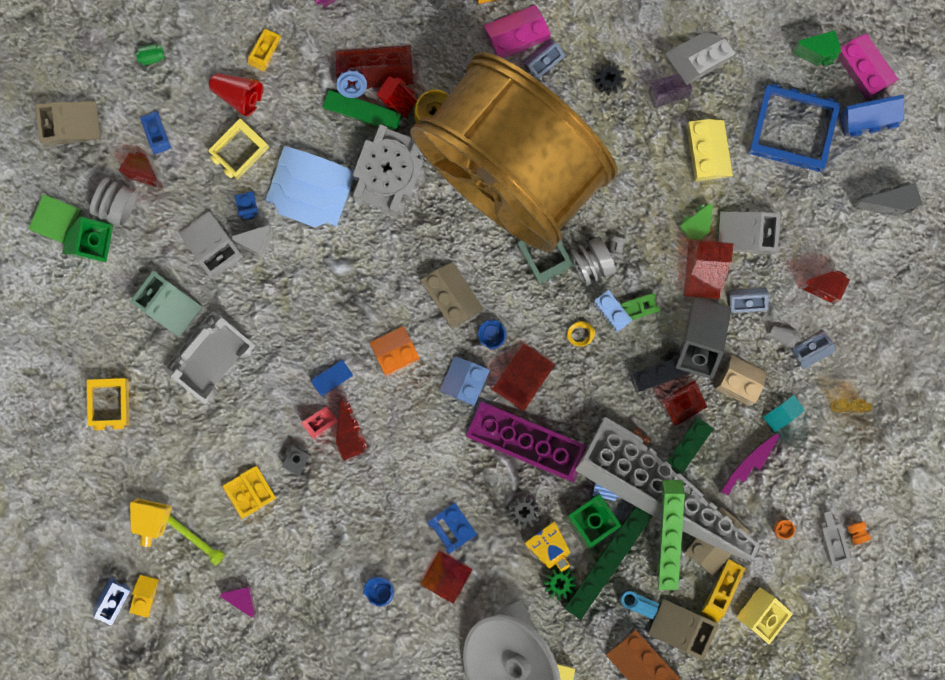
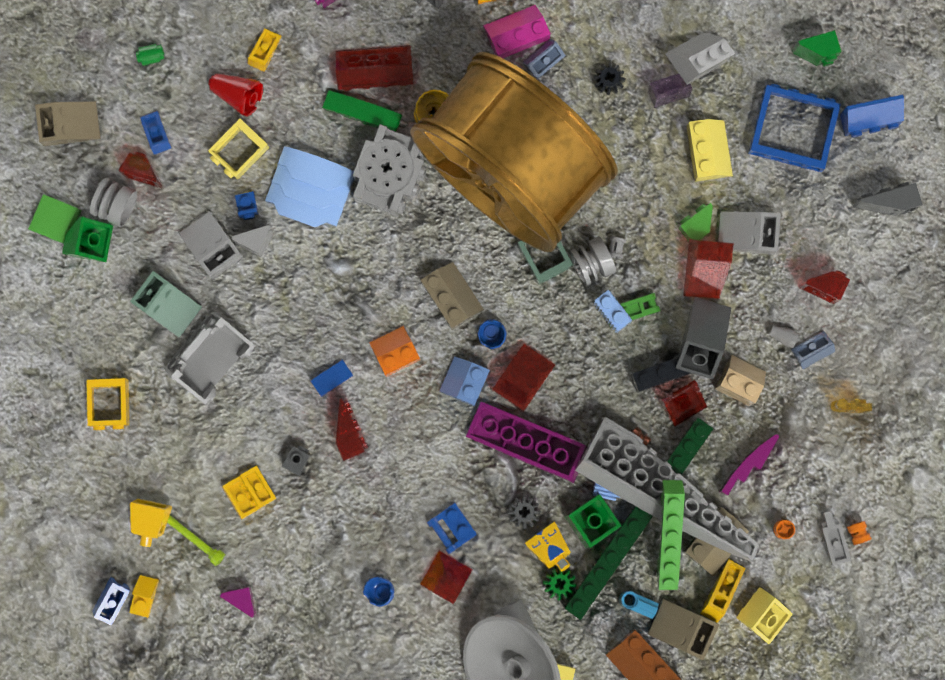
coral slope [301,406,338,439] -> none
medium blue gear [337,70,367,98] -> none
red brick [376,76,418,118] -> none
yellow piece [567,321,596,347] -> none
sand blue slope [729,288,769,313] -> none
teal slope [762,395,805,433] -> none
dark pink slope [837,33,899,100] -> none

